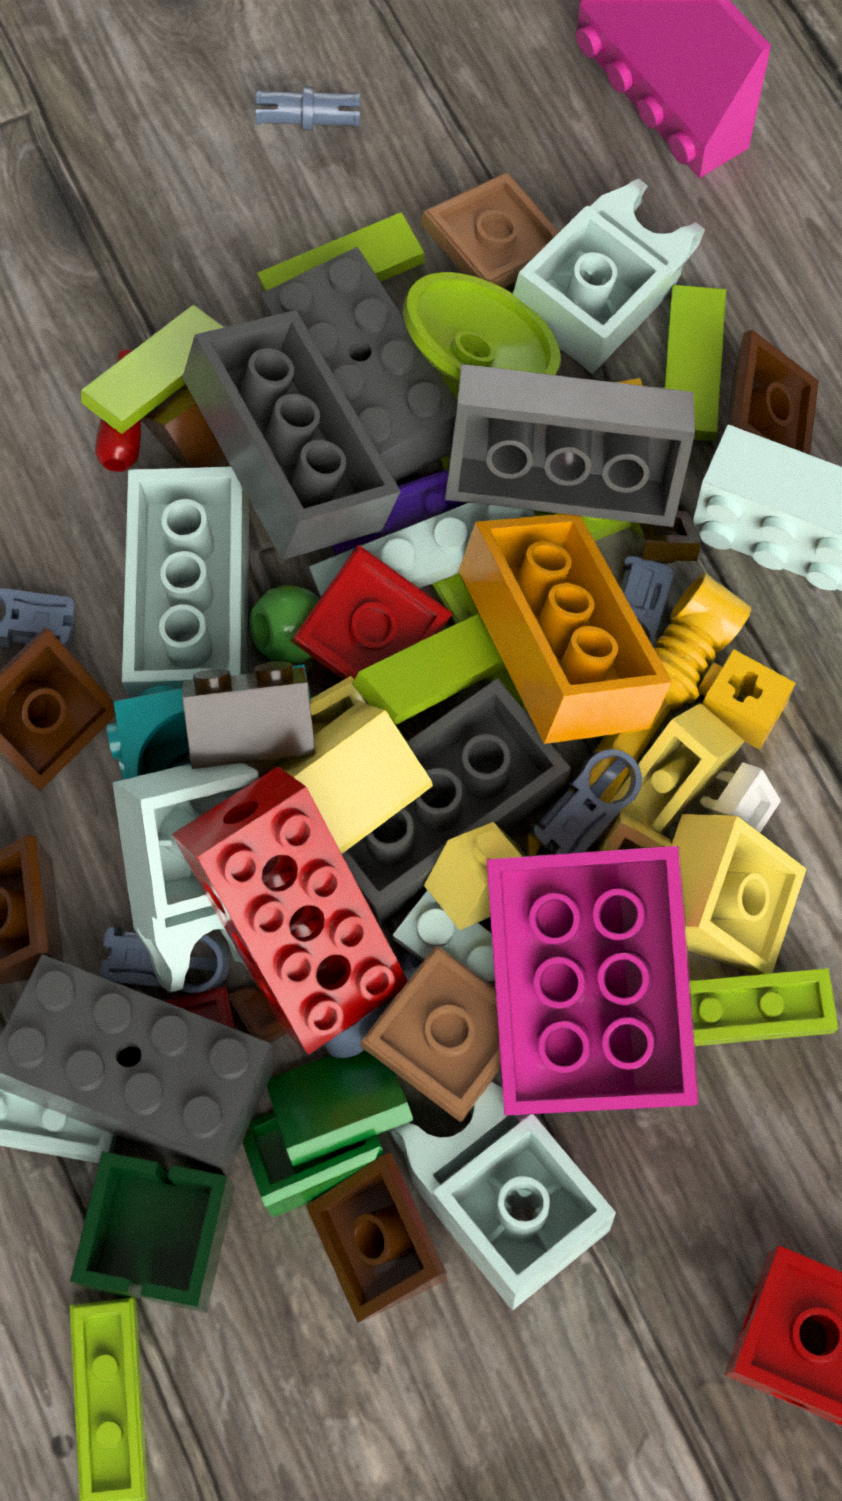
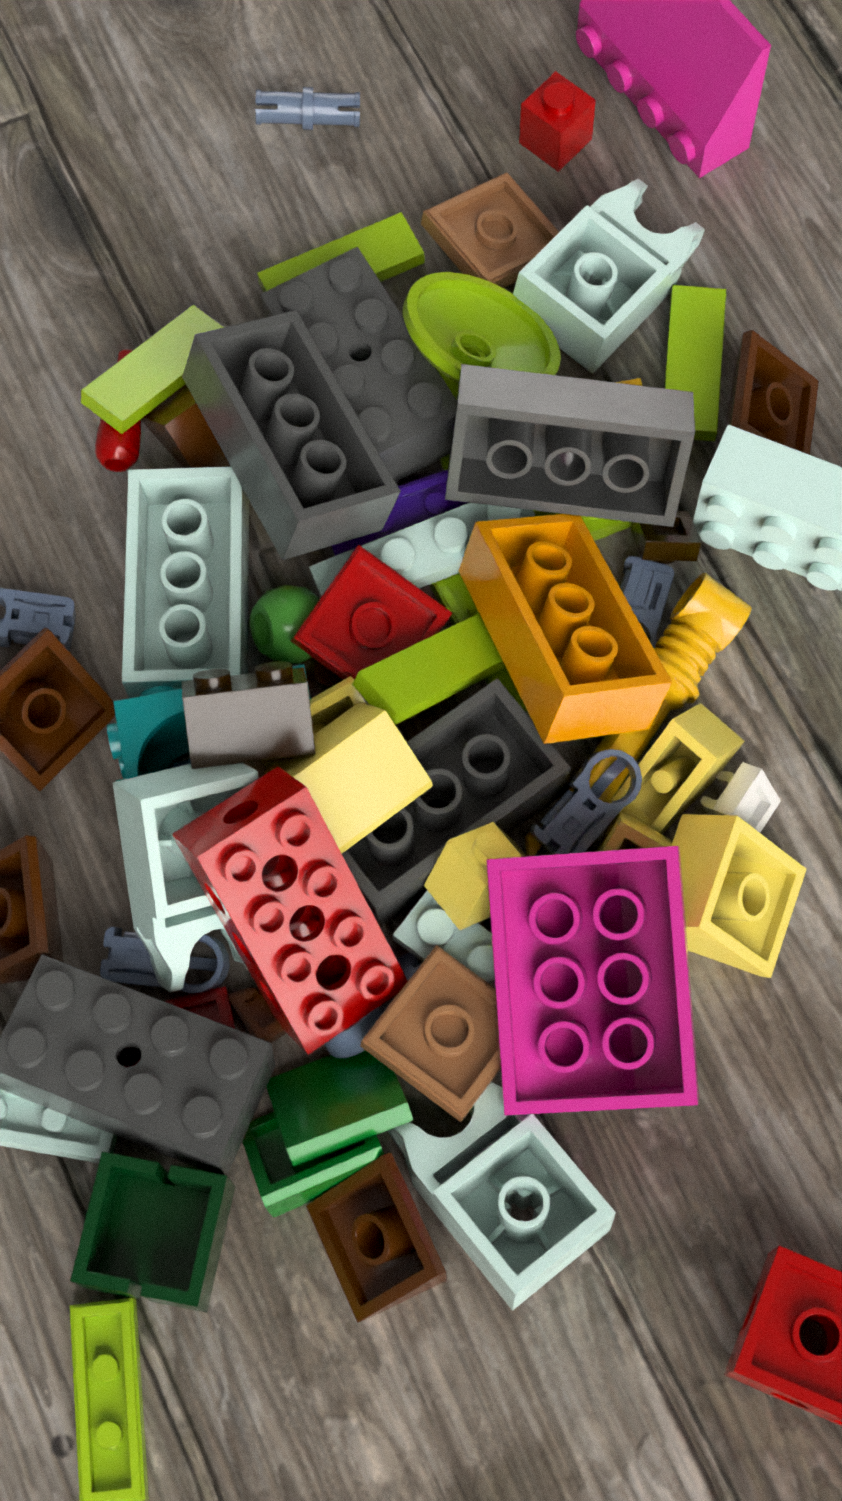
lime plate [690,968,838,1046] -> none
yellow brick [698,649,796,750] -> none
none -> red brick [519,71,596,172]

